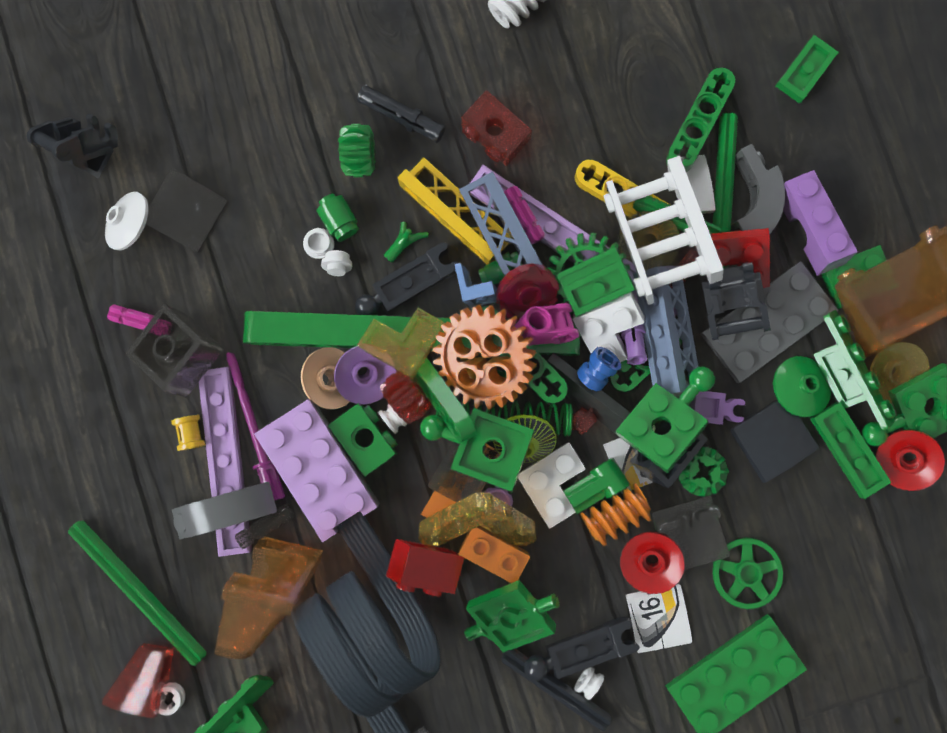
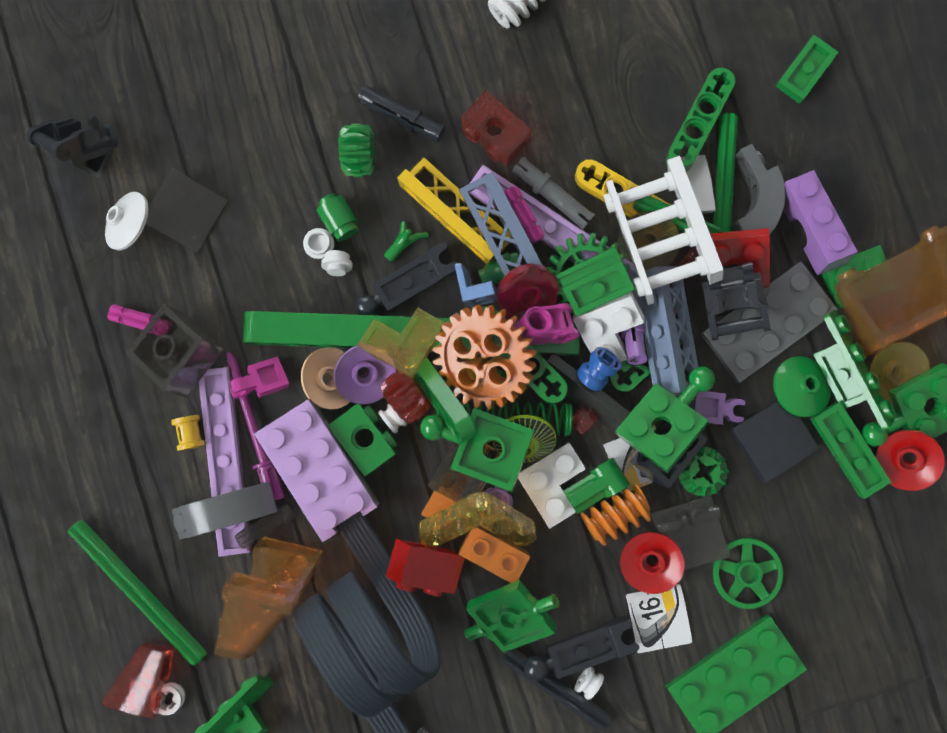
none -> dark pink plate [229,356,289,399]
none -> dark grey pin [512,156,595,230]

